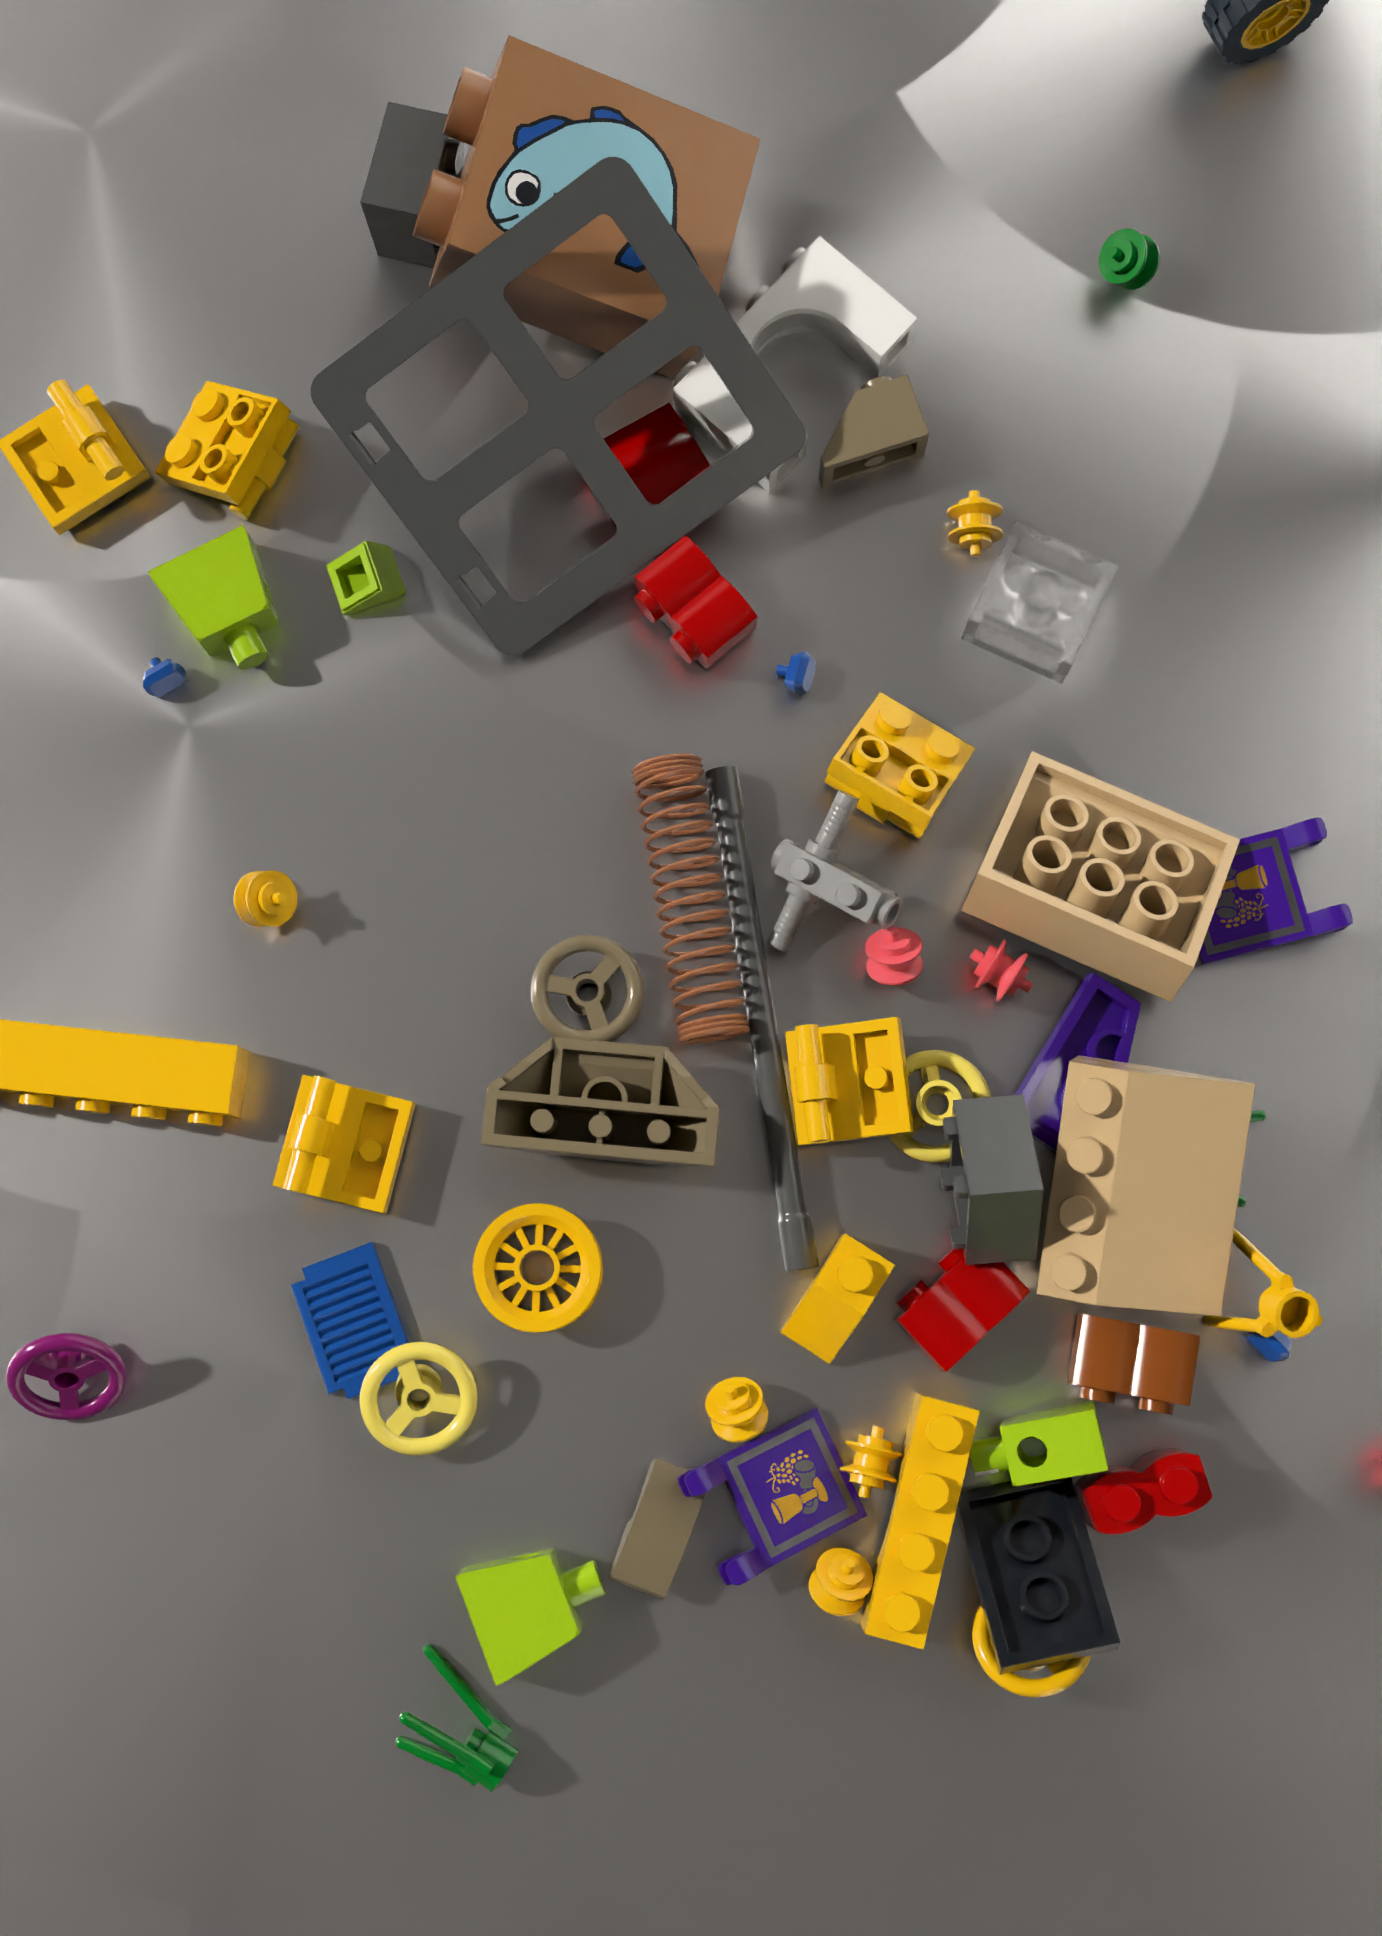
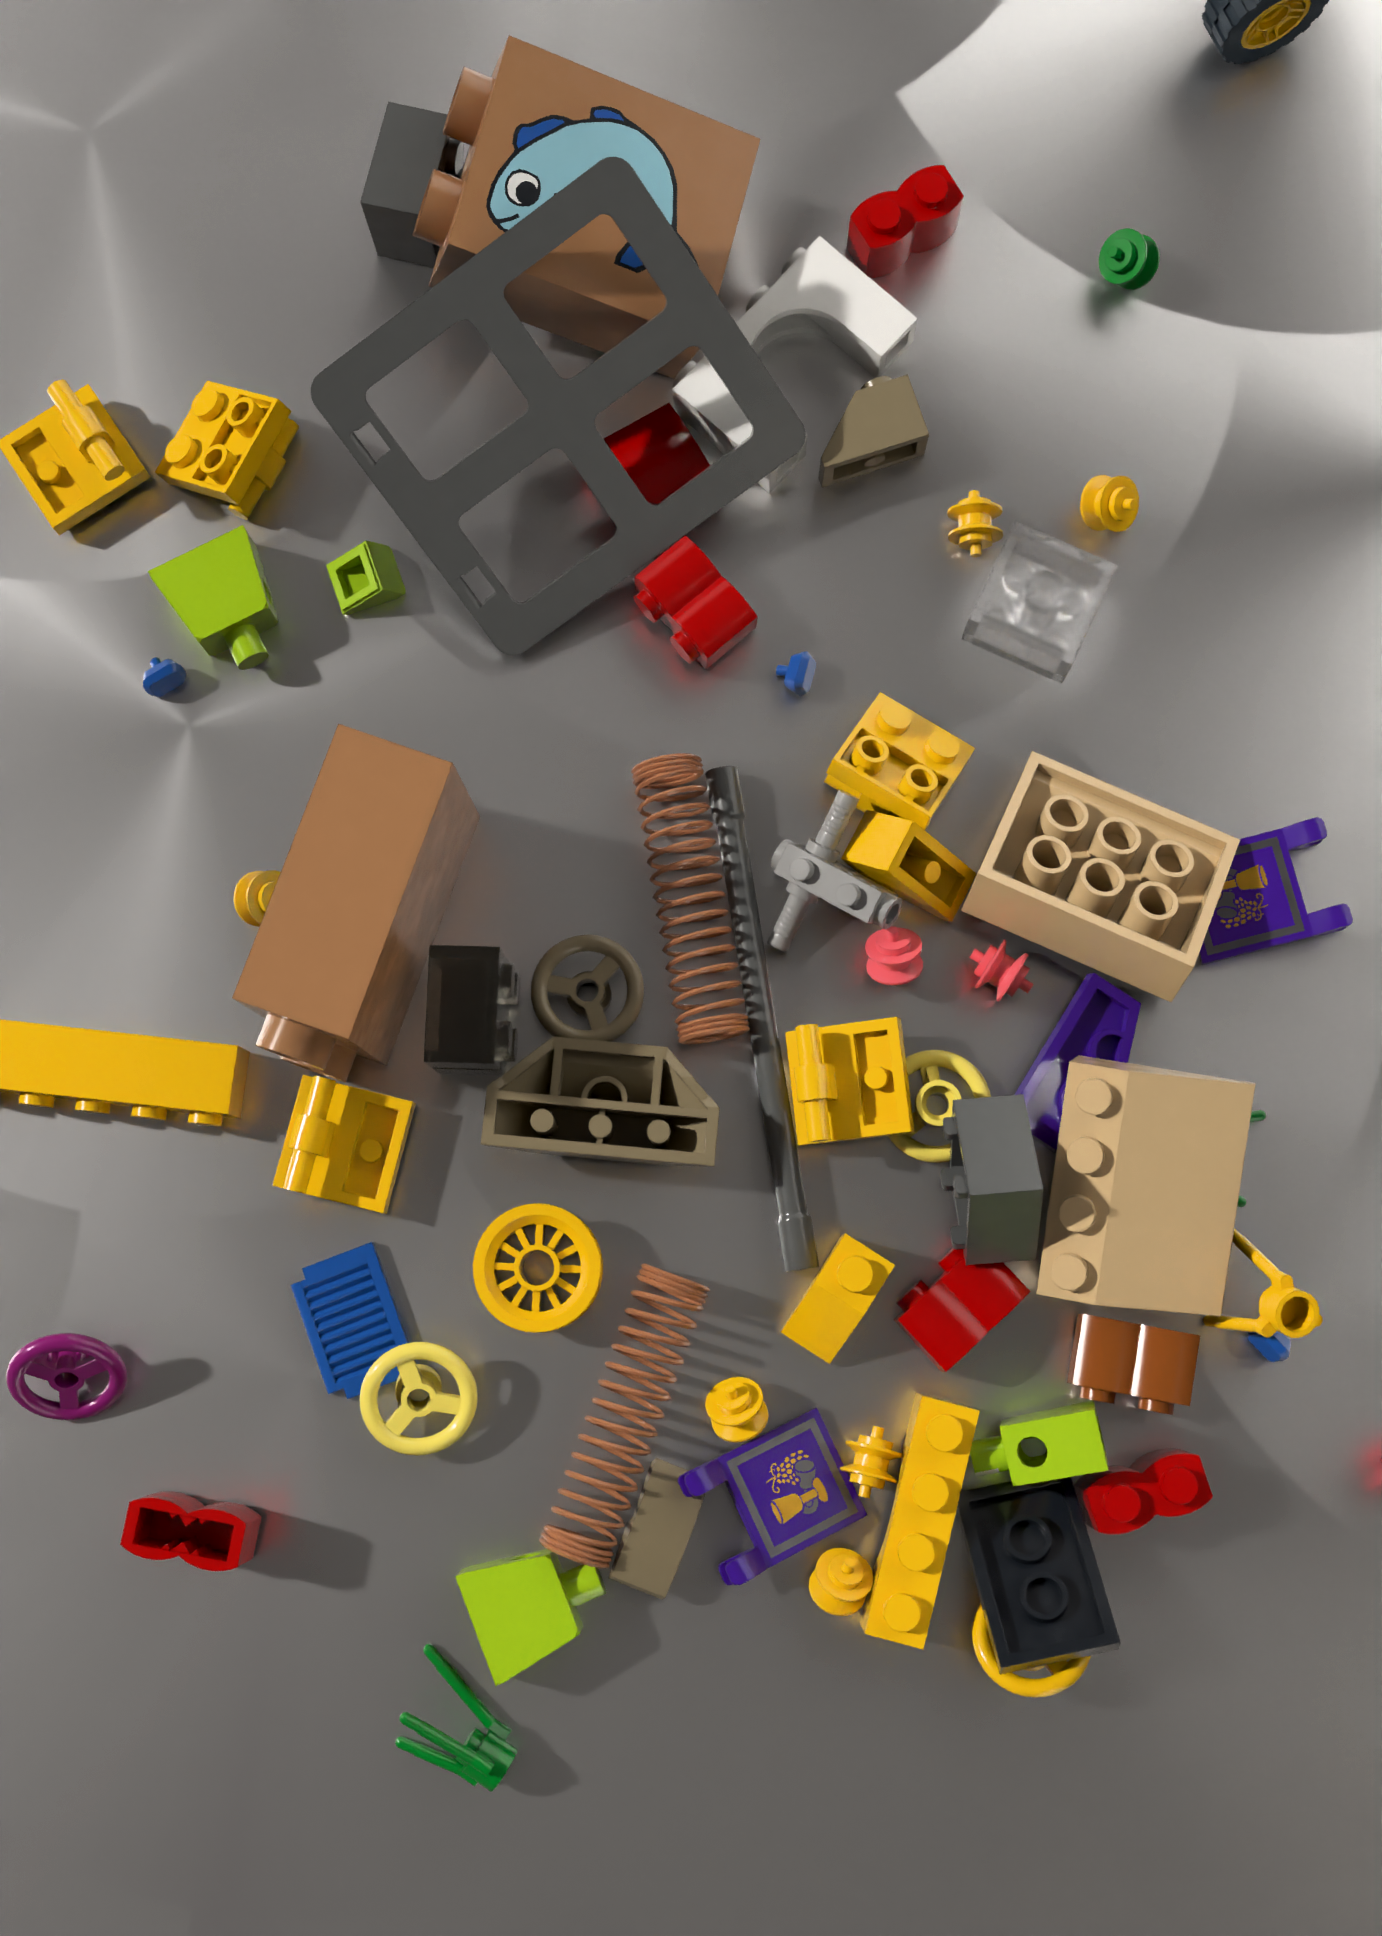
none -> red brick [120,1491,262,1571]
none -> medium nougat brick [232,724,480,1082]
none -> clear smoke piece [424,945,520,1076]
none -> nougat piece [539,1263,710,1569]
none -> yellow slope [841,810,977,922]
none -> red brick [847,165,964,278]
none -> yellow wheel [1080,475,1139,532]

